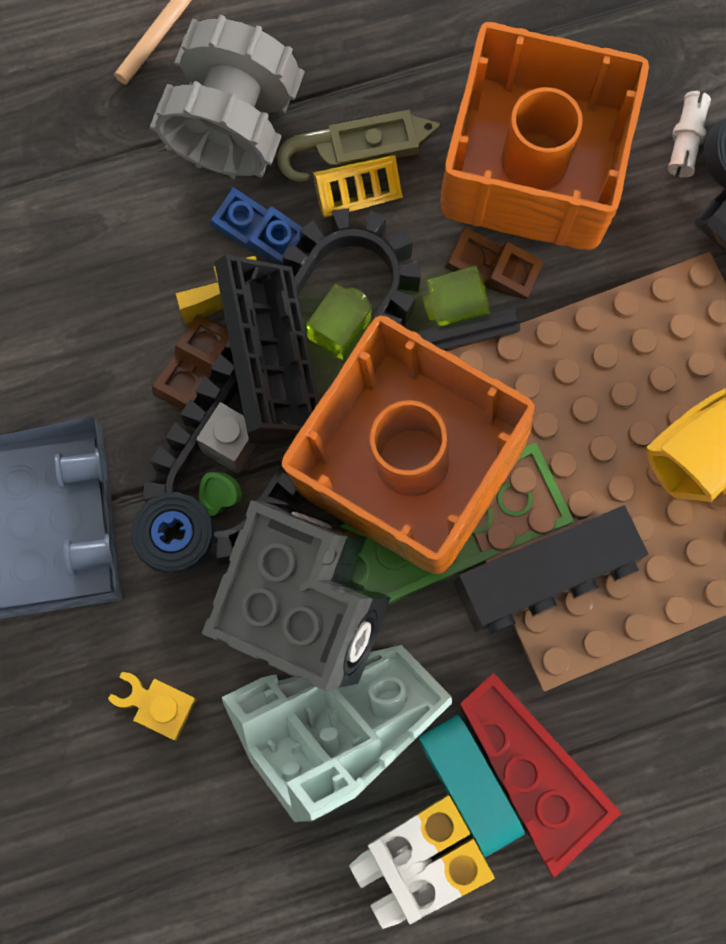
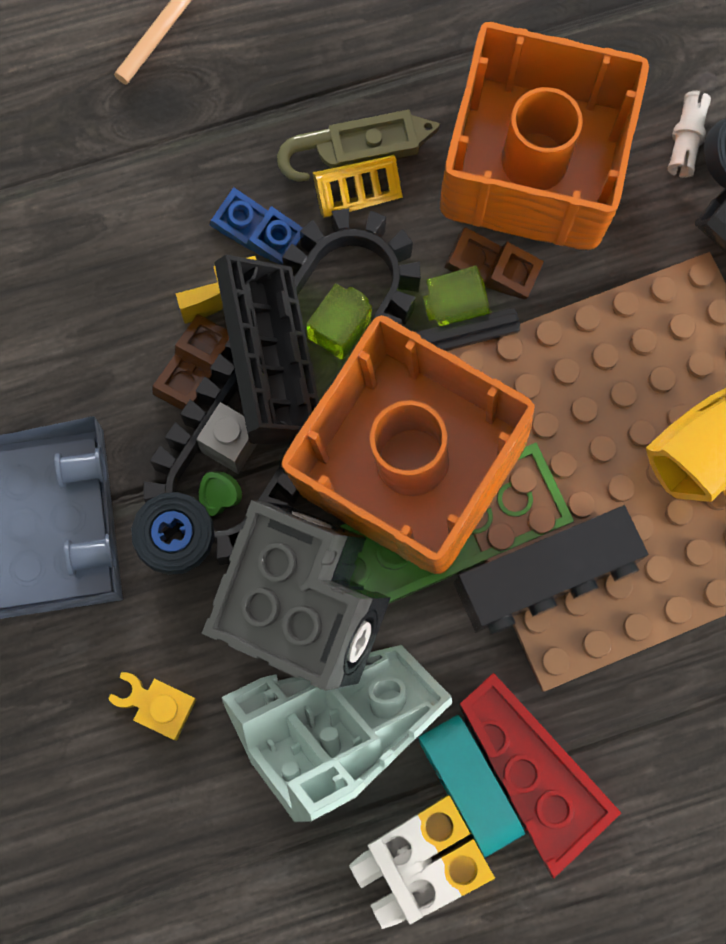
light grey piece [149,15,305,179] -> none

